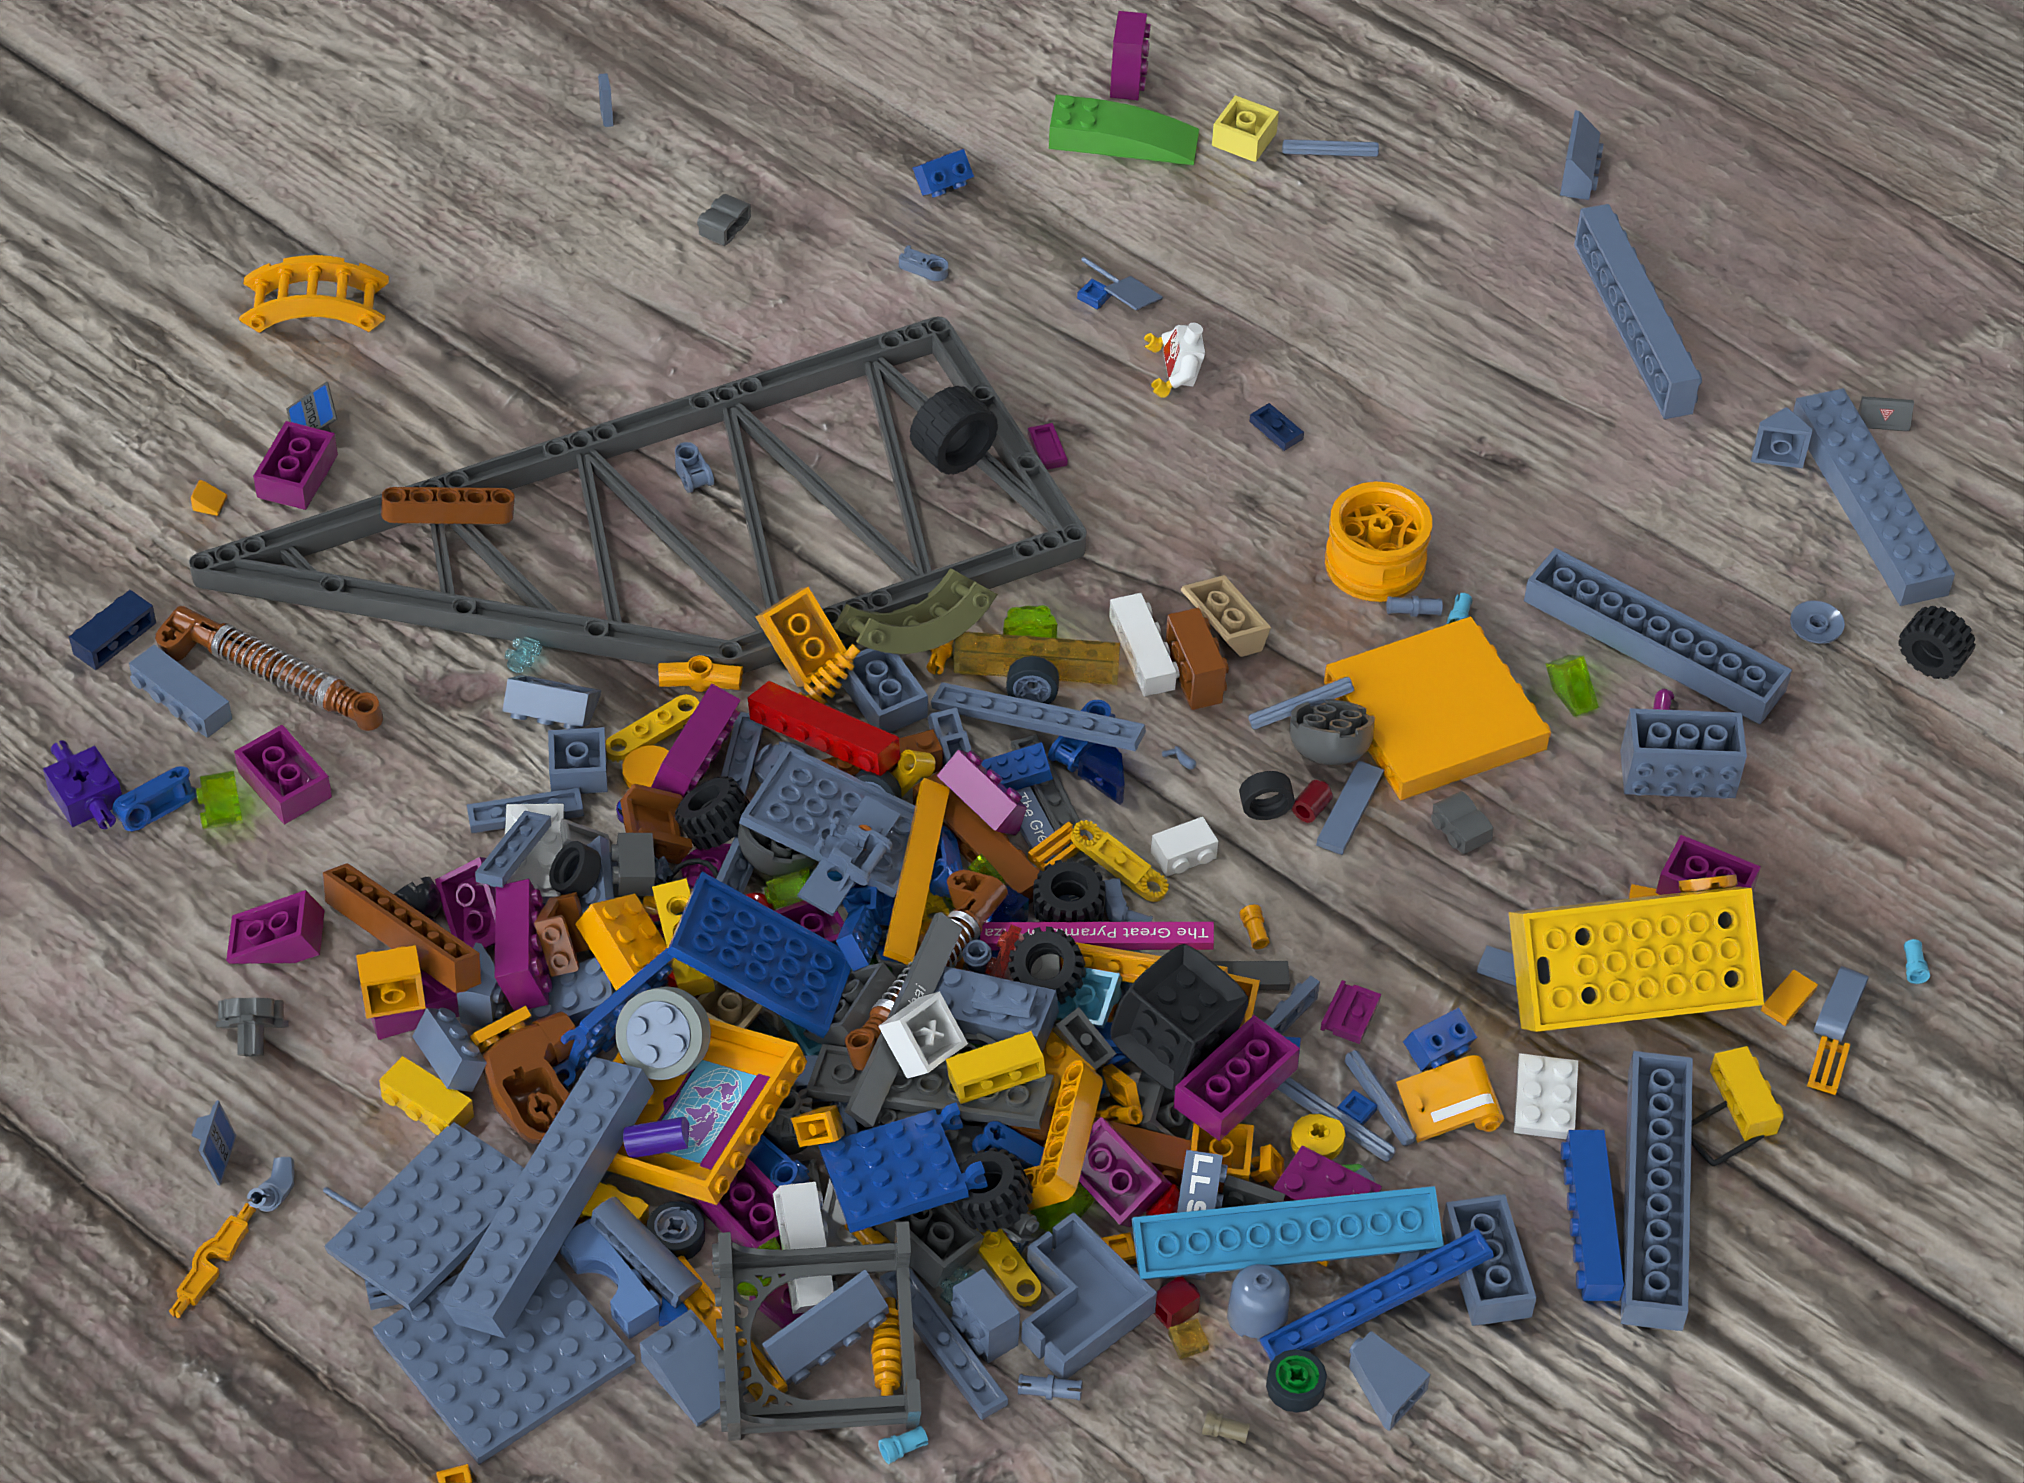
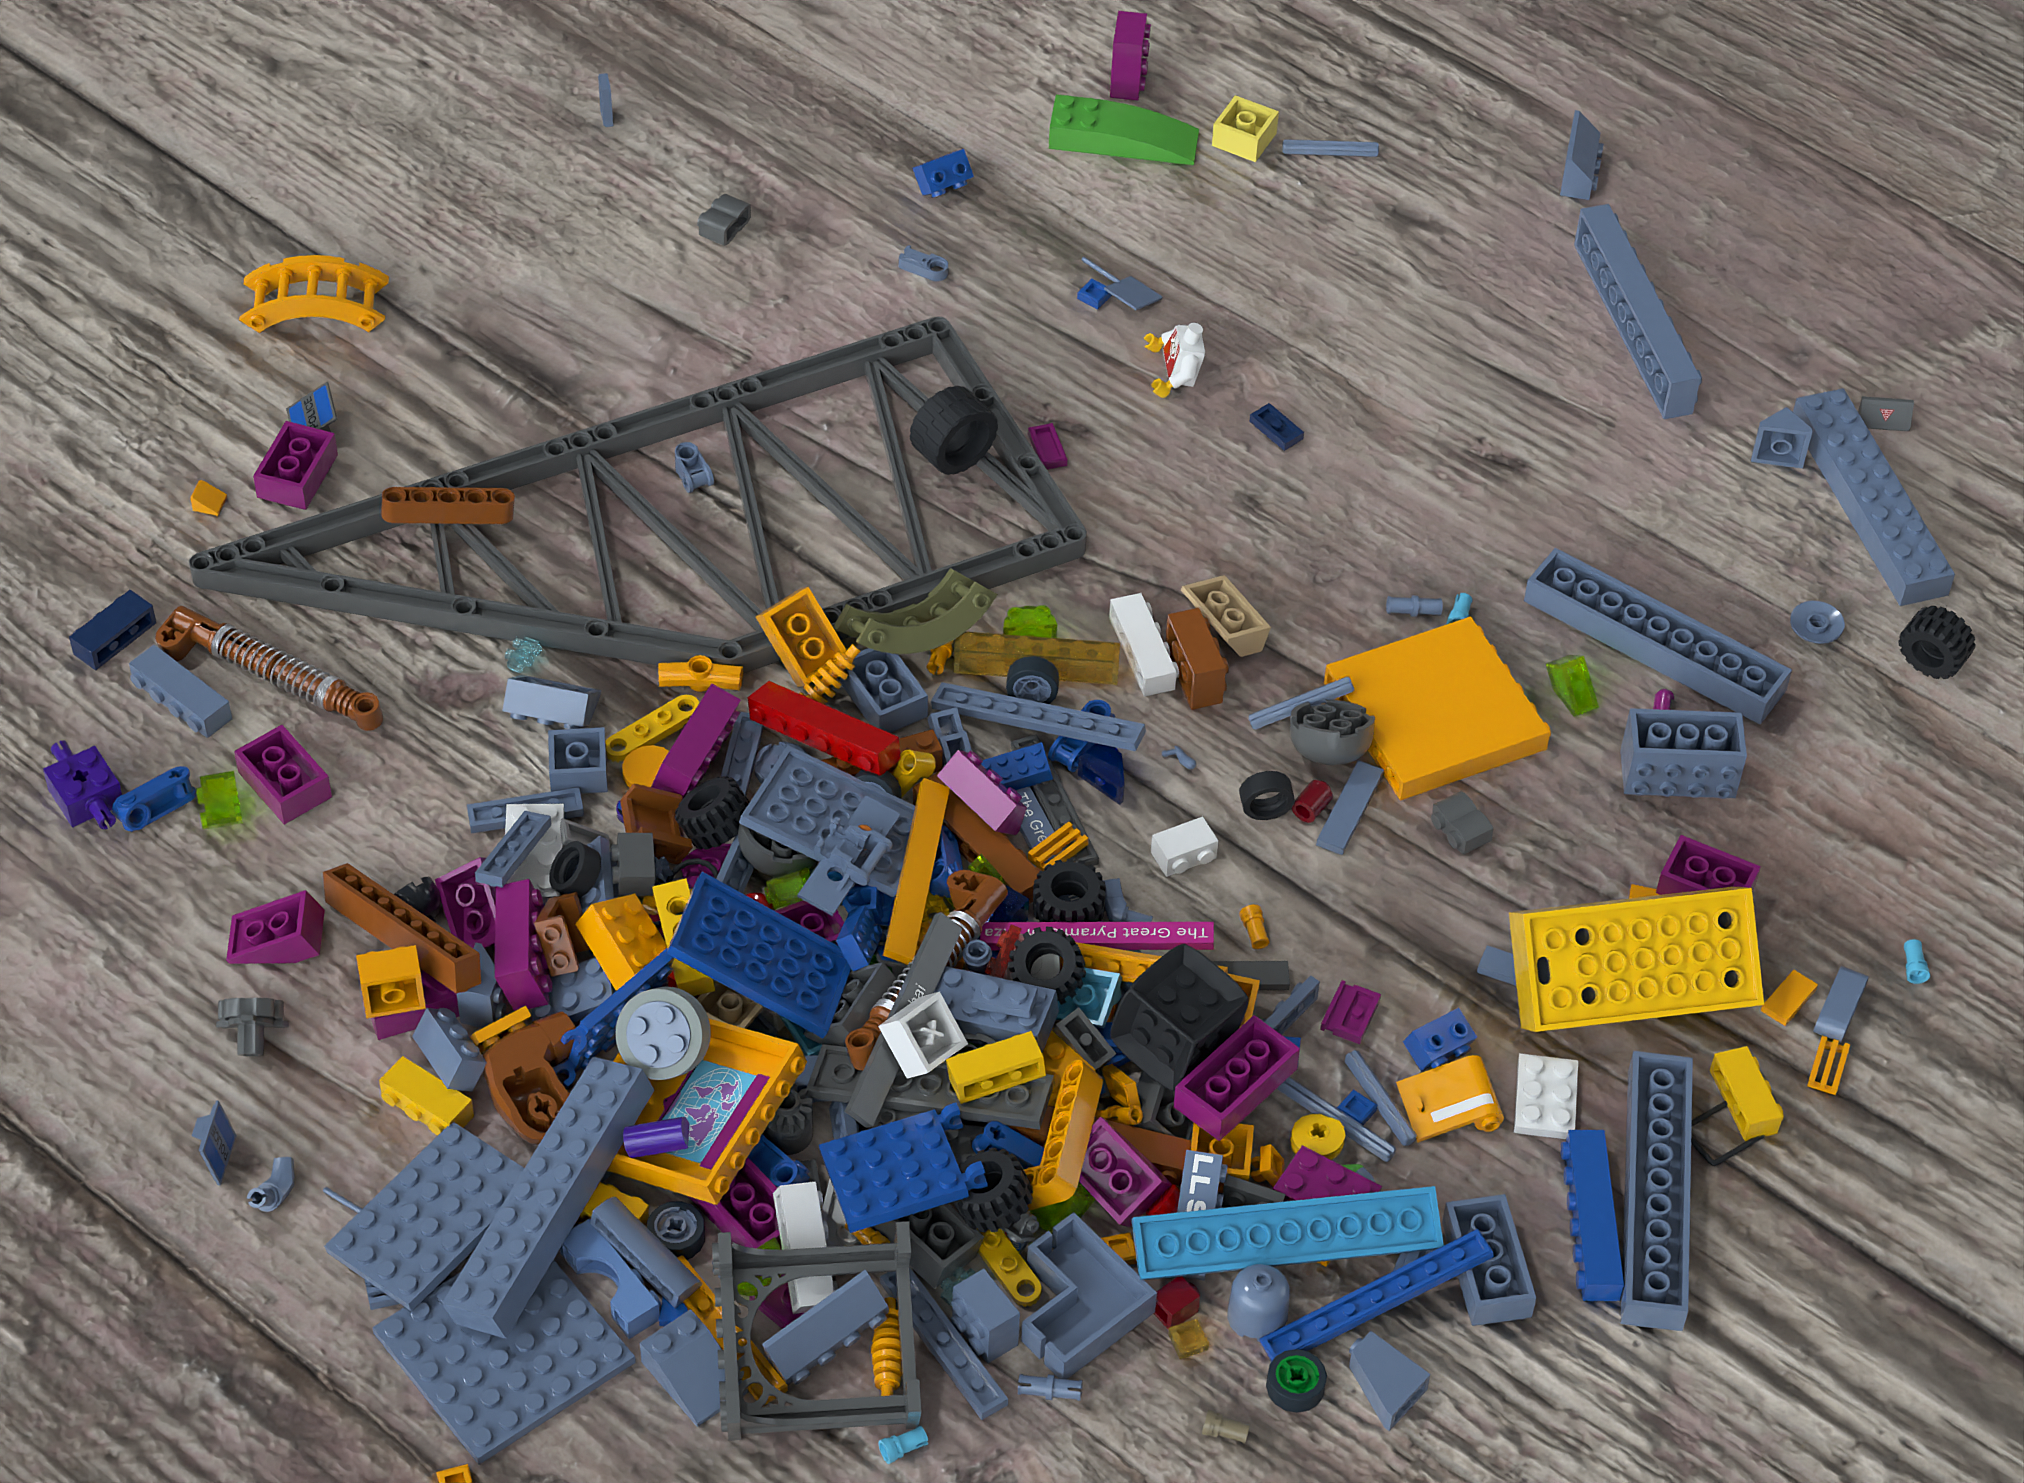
light orange piece [169,1203,256,1318] -> none
light orange slope [791,1105,845,1147] -> none
yellow plate [1071,820,1169,902] -> none
light orange wheel [1325,481,1432,602] -> none
light orange tile [1679,874,1738,892] -> none

